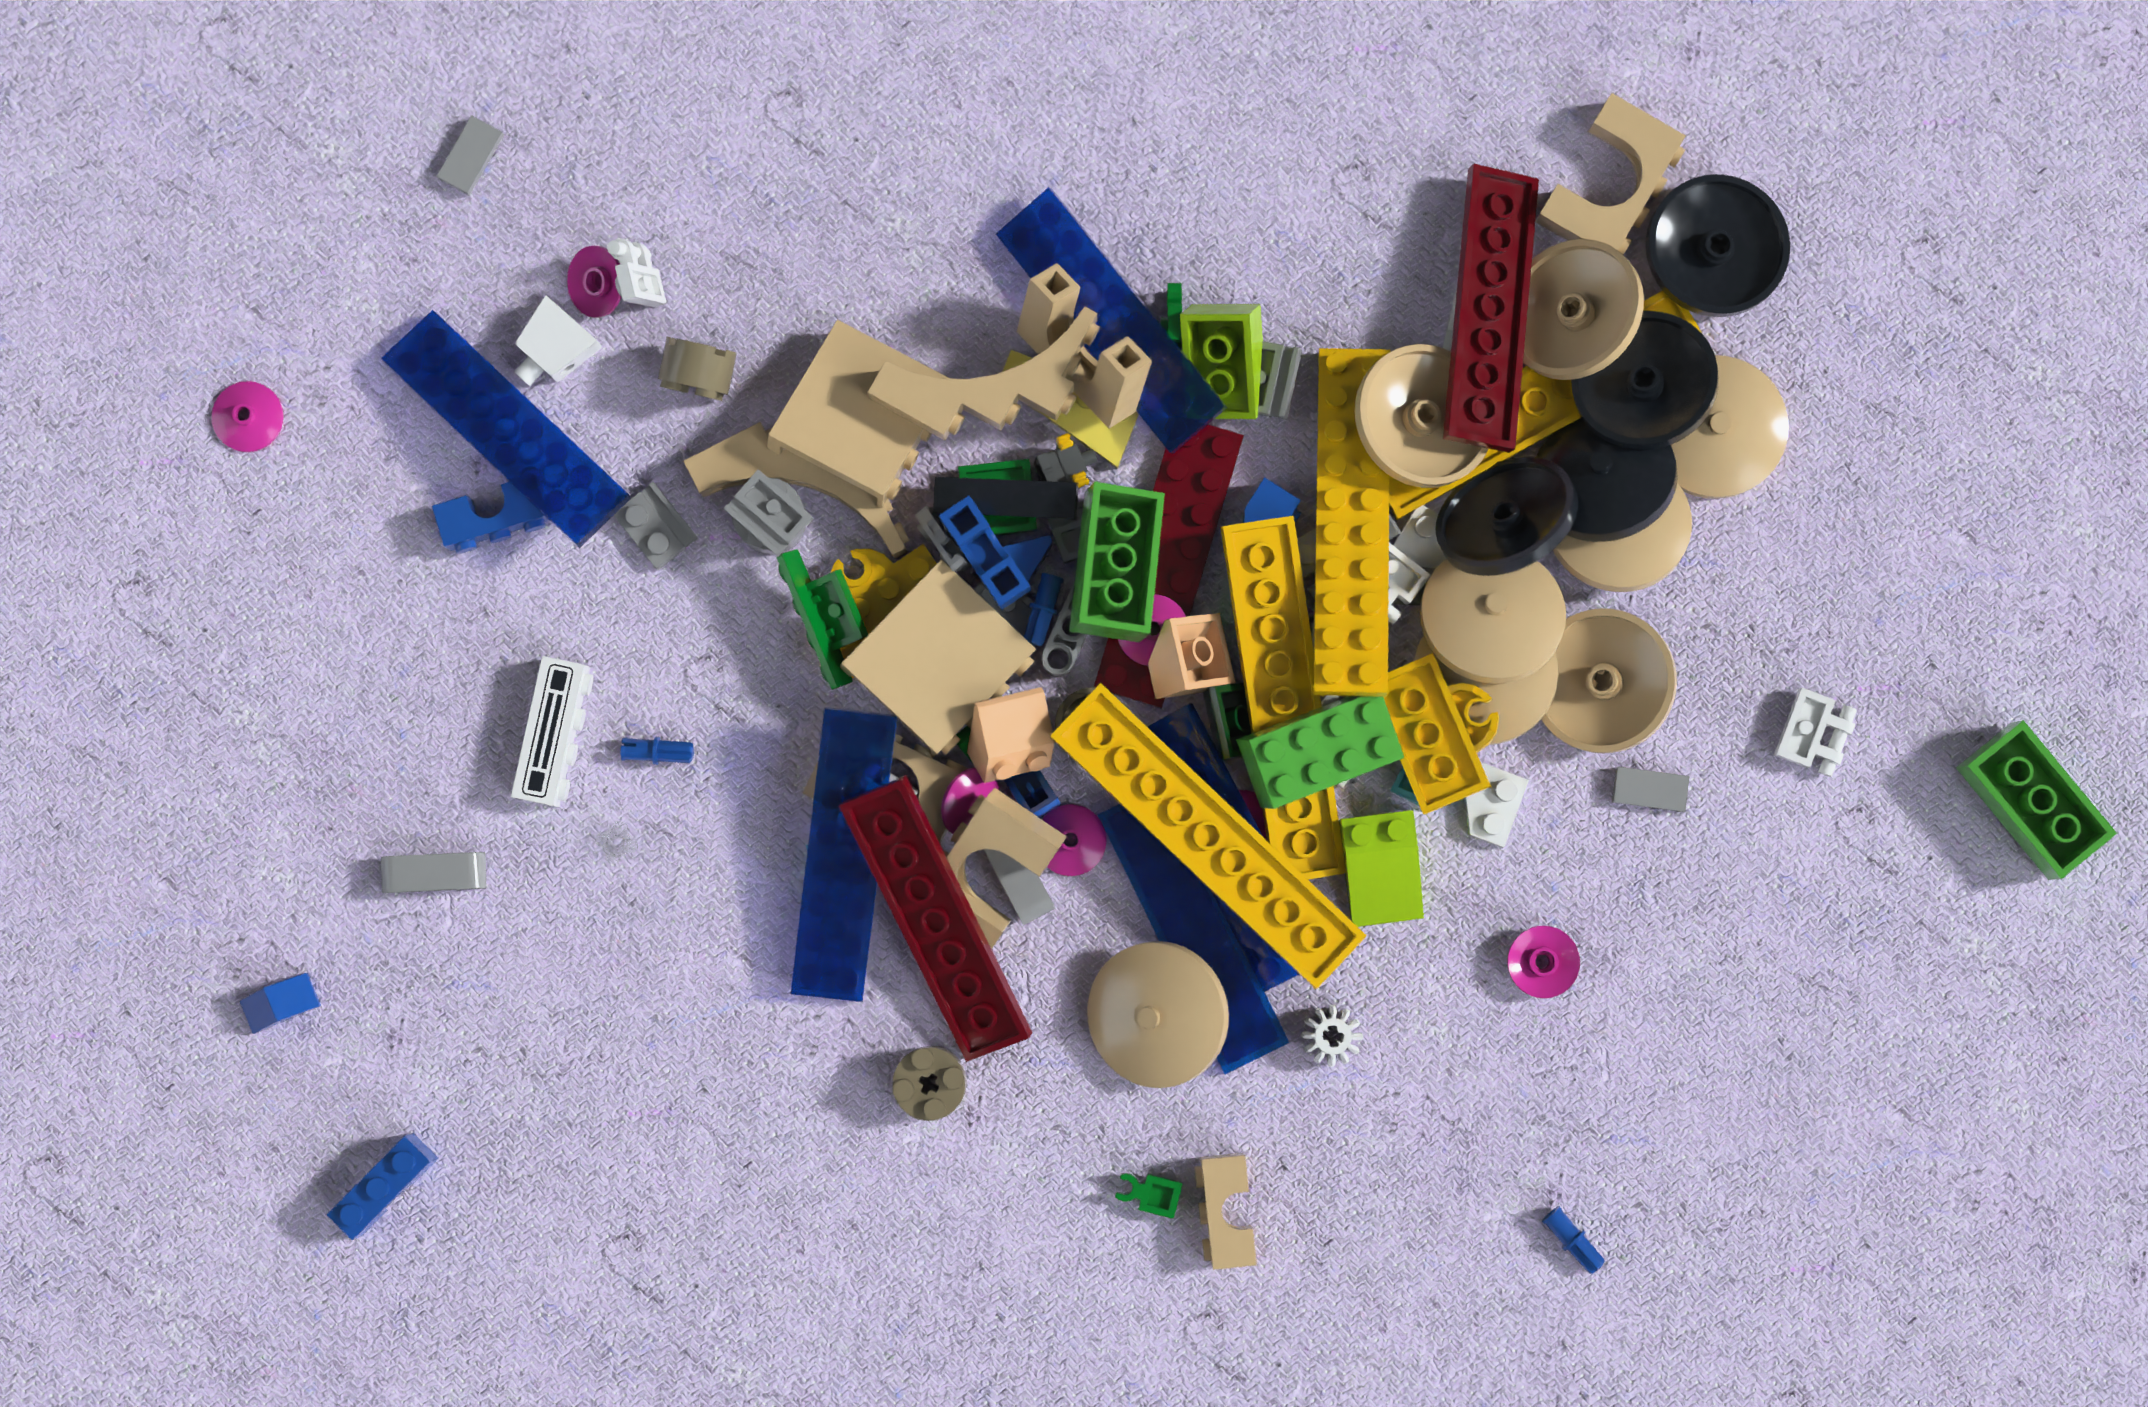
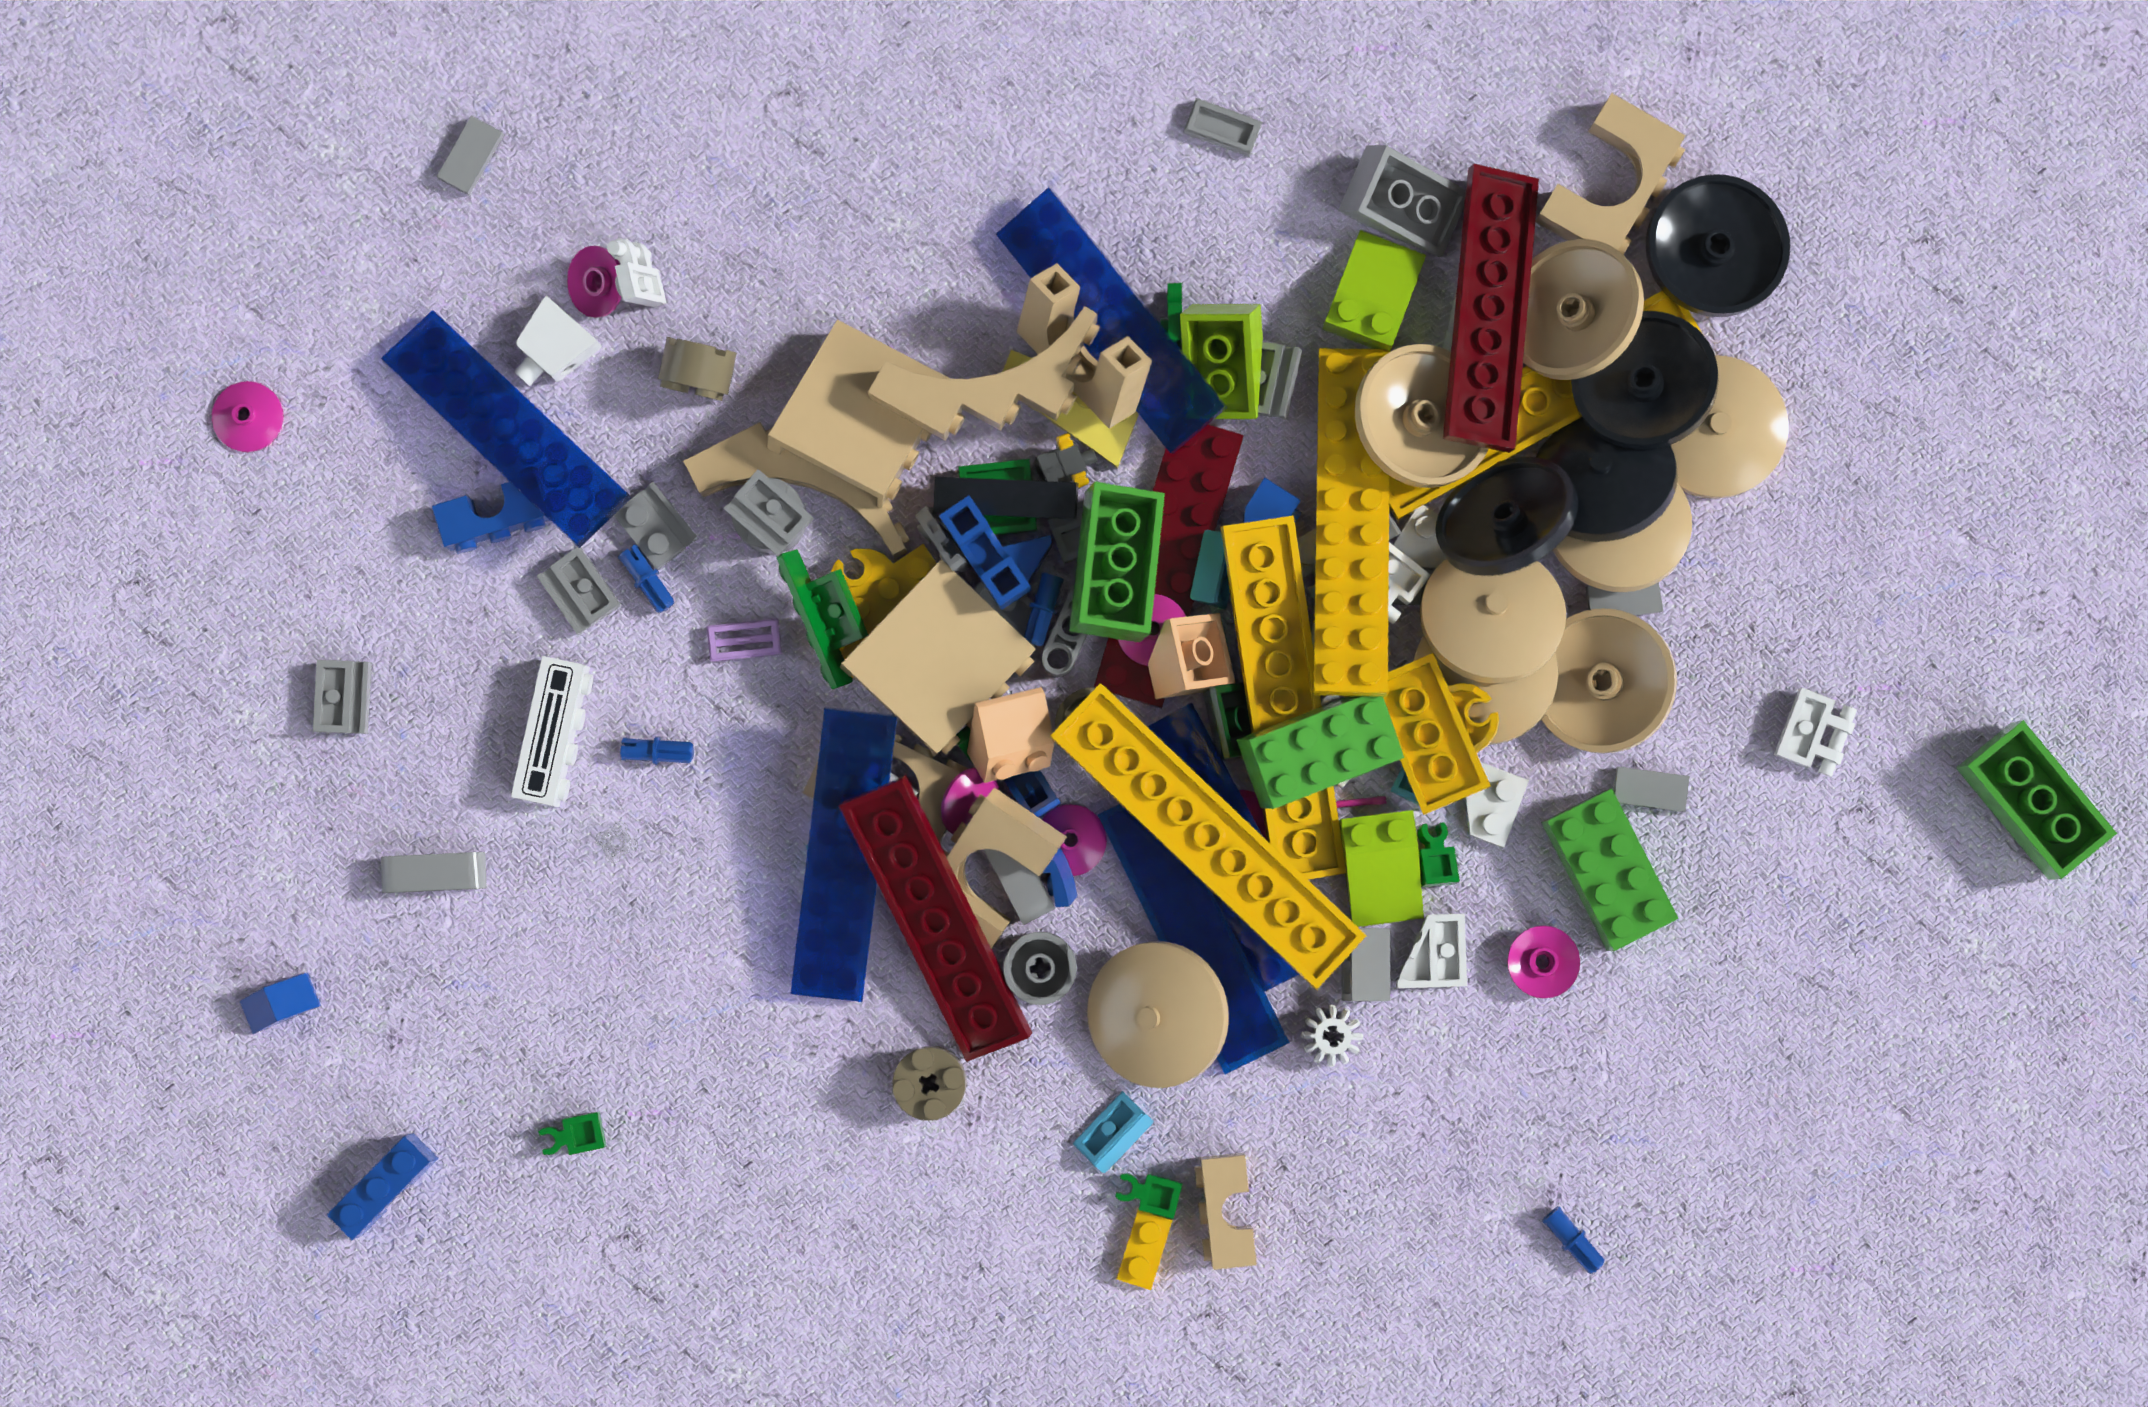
none -> light grey plate [313,660,372,734]
none -> light grey plate [537,546,622,635]
none -> green plate [538,1111,607,1155]
none -> blue axle [618,545,674,613]
none -> lavender tile [706,618,782,662]
none -> light grey brick [1004,932,1077,1005]
none -> blue slope [1042,847,1078,907]
none -> medium azure slope [1073,1091,1153,1173]
none -> yellow plate [1116,1209,1173,1290]
none -> light grey tile [1184,98,1263,157]
none -> medium azure slope [1190,530,1230,609]
none -> lime slope [1322,230,1426,351]
none -> dark pink hinge [1336,796,1387,808]
none -> light grey slope [1338,145,1466,257]
none -> light grey hinge [1341,928,1390,1001]
none -> white wing [1396,914,1467,988]
none -> green plate [1417,822,1460,887]
none -> bright green brick [1541,789,1679,951]
none -> light grey tile [1585,582,1663,616]

